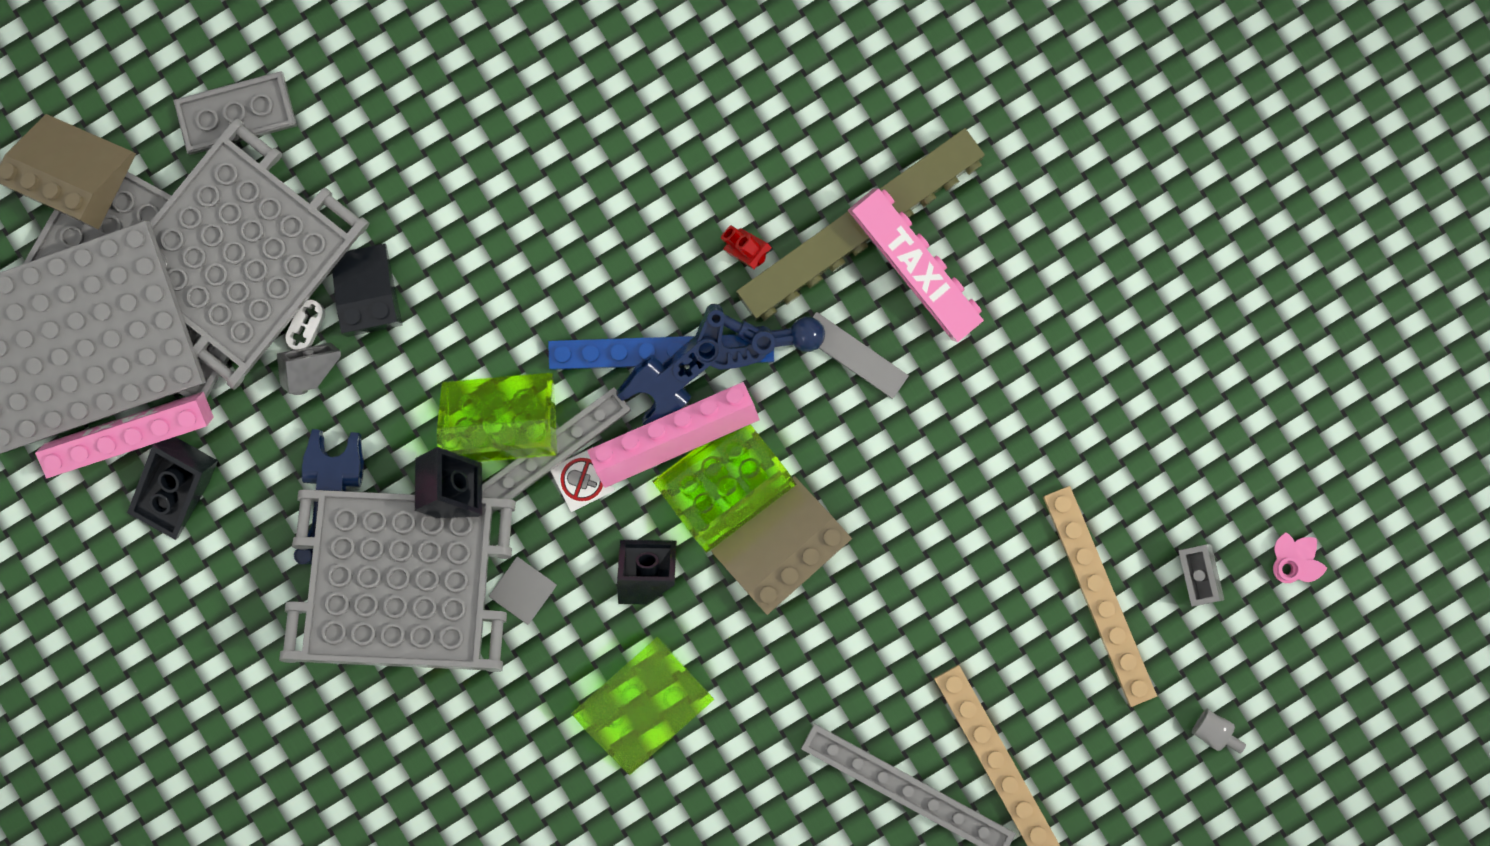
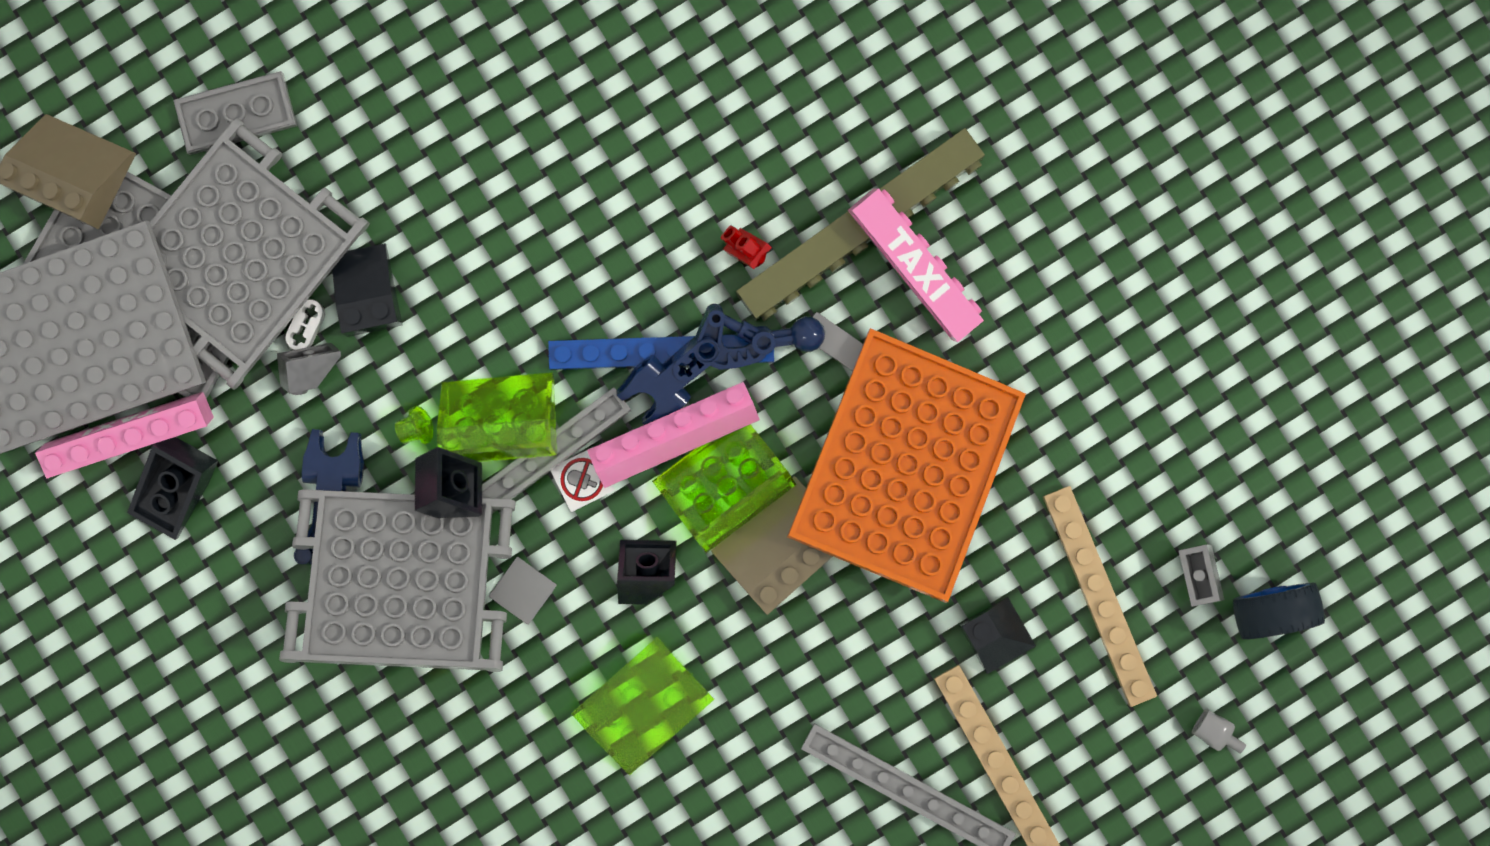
bright pink plate [1273,533,1327,583] -> none
none -> clear neon green piece [395,406,433,445]
none -> orange plate [787,328,1026,603]
none -> black slope [959,597,1036,674]
none -> black wheel [1233,583,1325,639]

